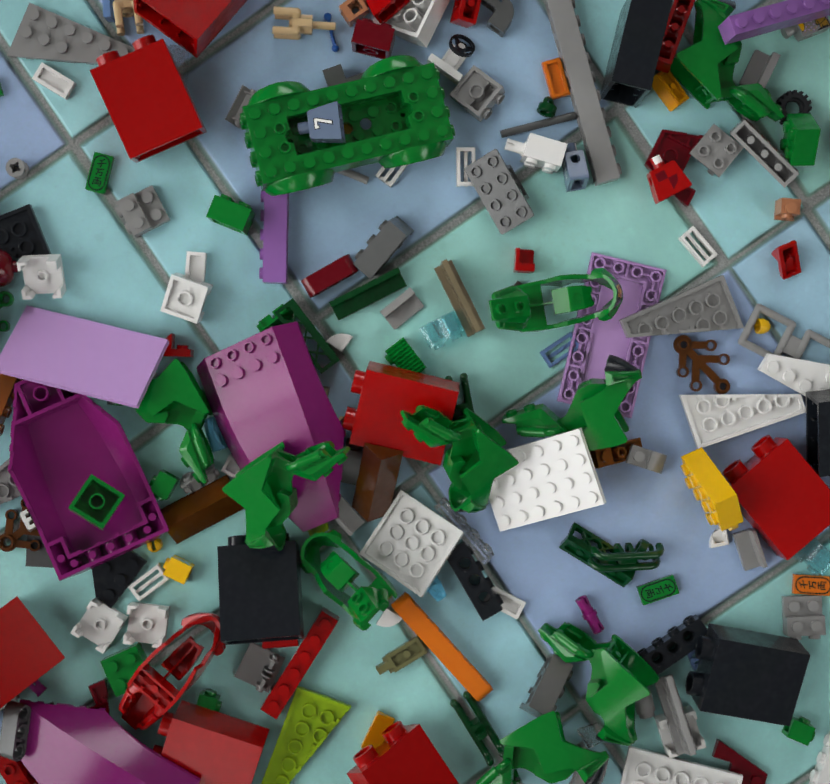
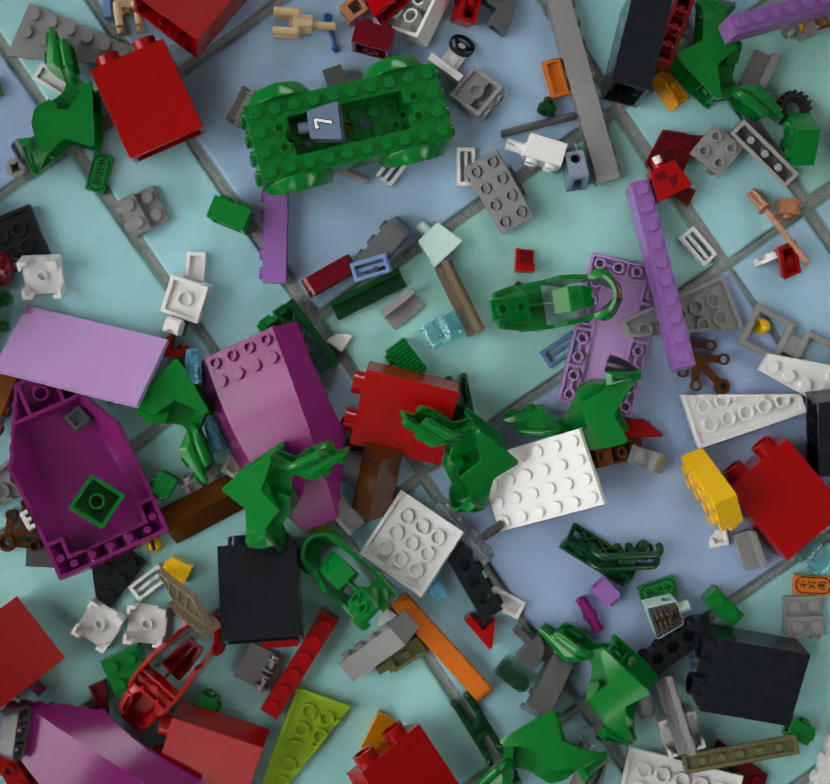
none -> green piece [11,26,103,175]
none -> dark grey tile [64,405,92,433]
none -> dark tan fence [157,568,221,638]
none -> white leg [163,315,190,336]
none -> medium azure hinge [184,348,203,384]
none -> light grey wedge [338,610,419,682]
none -> medium blue tile [350,252,393,282]
none -> light aqua torso [415,220,462,268]
none -> red slope [464,612,495,650]
none -> dark grey tile [480,520,504,541]
none -> clear green leg [494,656,530,692]
none -> dark grey brick [512,624,544,670]
none -> medium lavender brick [589,575,621,608]
none -> red slope [624,418,663,438]
none -> medium lavender brick [626,179,696,373]
none -> torso [641,594,691,639]
none -> olive tile [681,734,800,775]
none -> green brick [700,585,744,627]
none -> nougat piece [747,188,810,265]
none -> white tile [753,251,778,267]

